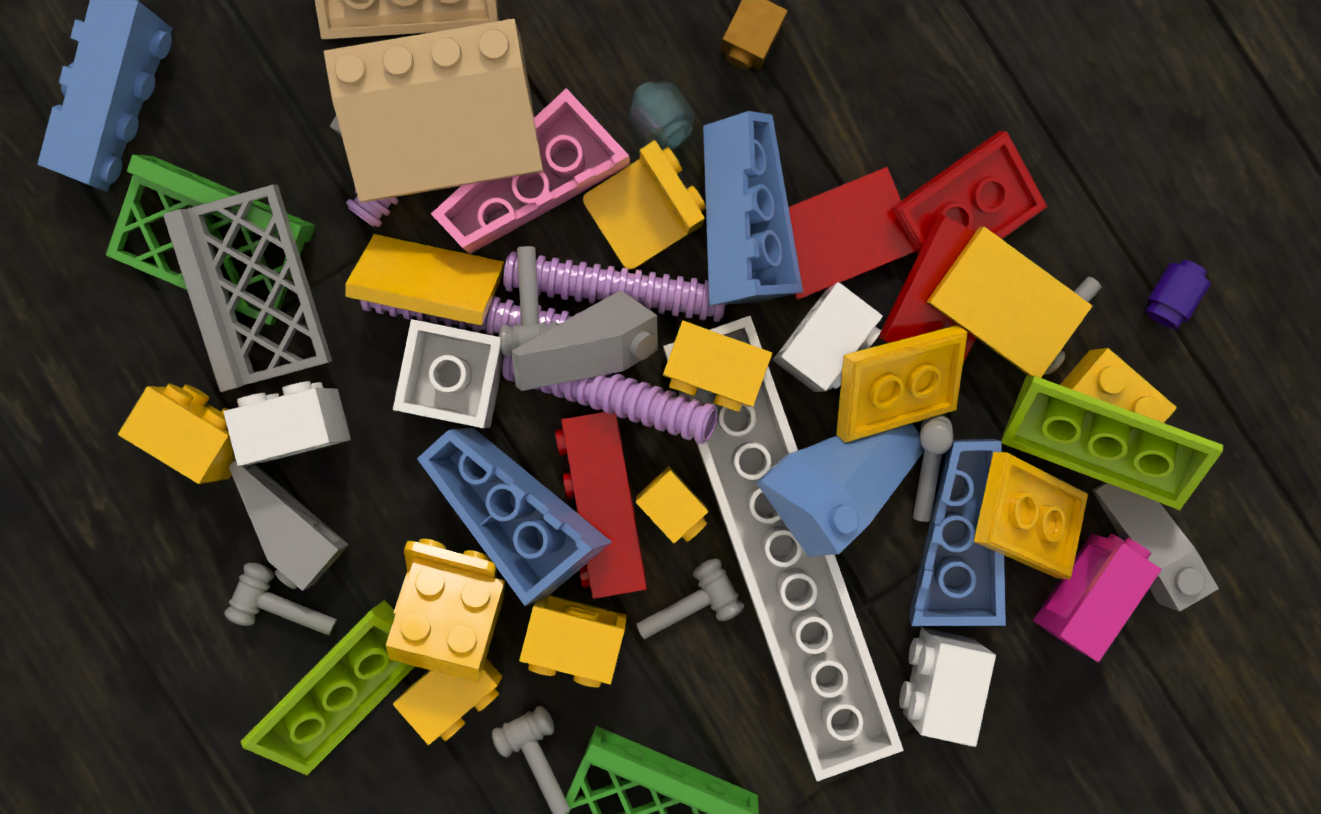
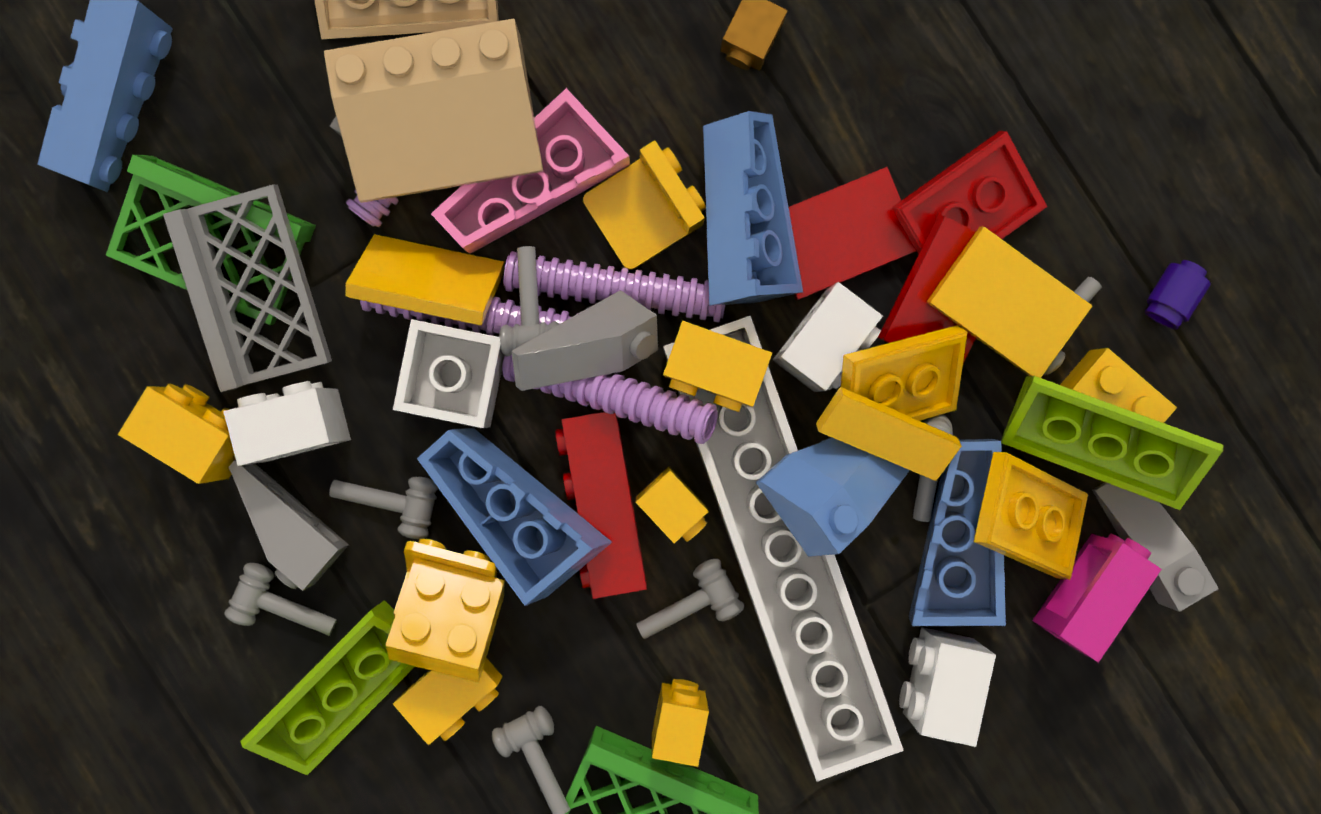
yellow brick [519,595,626,687] -> none
clear light blue head [628,81,695,150] -> none
none -> light grey piece [329,477,438,539]
none -> yellow brick [652,679,709,767]
none -> yellow tile [816,387,962,481]

